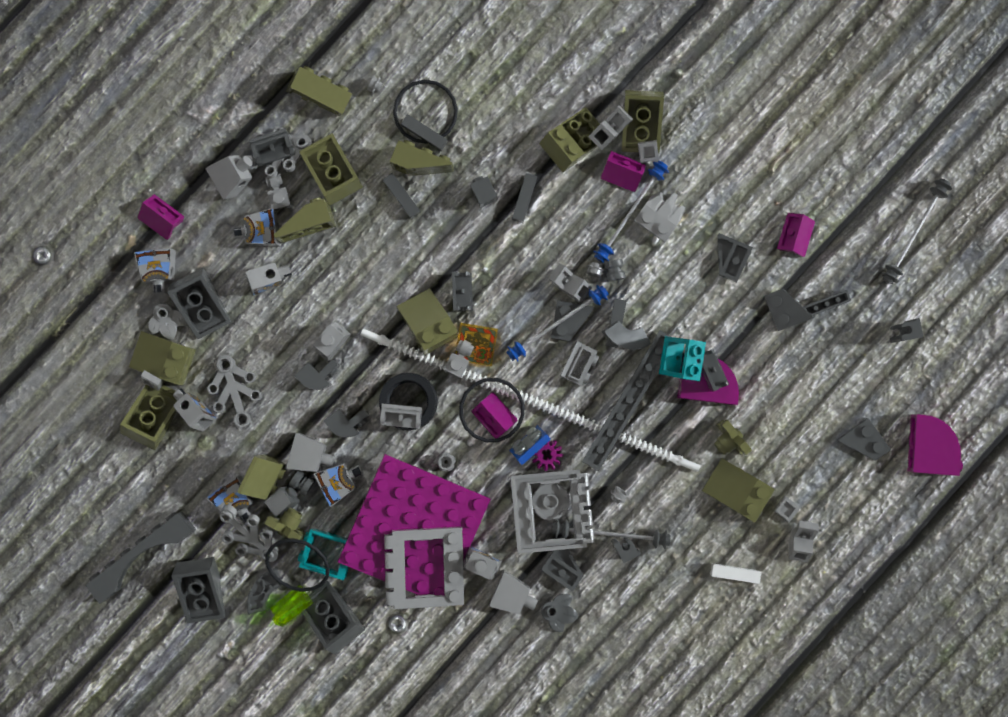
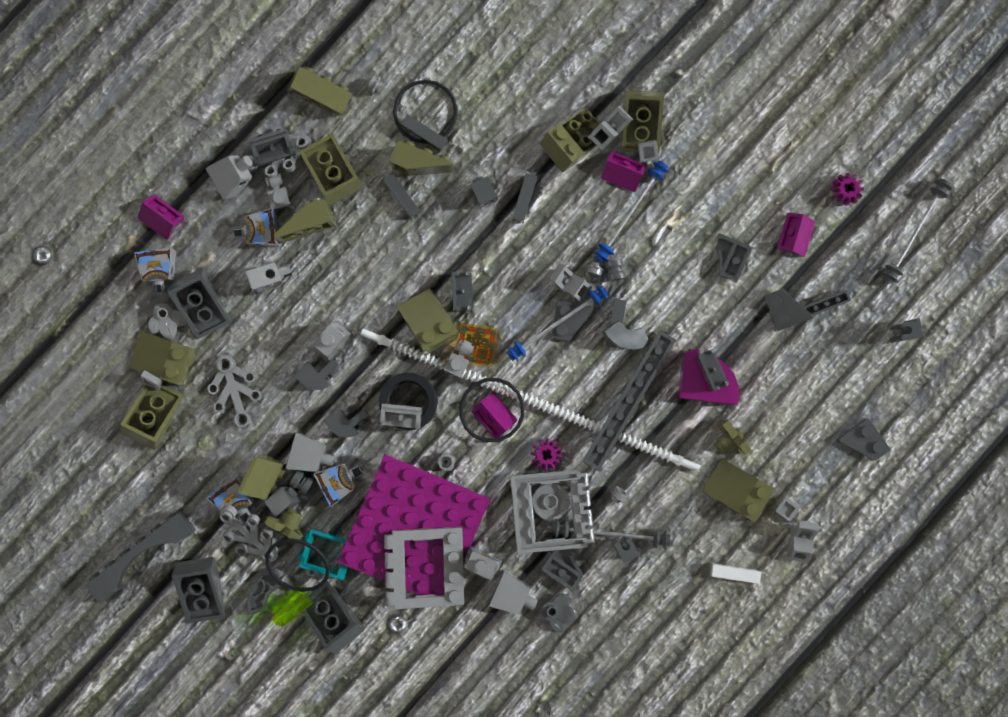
light grey torso [173,389,217,432] -> none
piece [510,425,551,465] -> none
light grey window [560,341,599,386] -> none
light grey plate [634,192,686,243] -> none
teal window [659,336,706,381] -> none
magenta brick [907,414,963,476] -> none
none -> magenta gear [830,173,864,206]

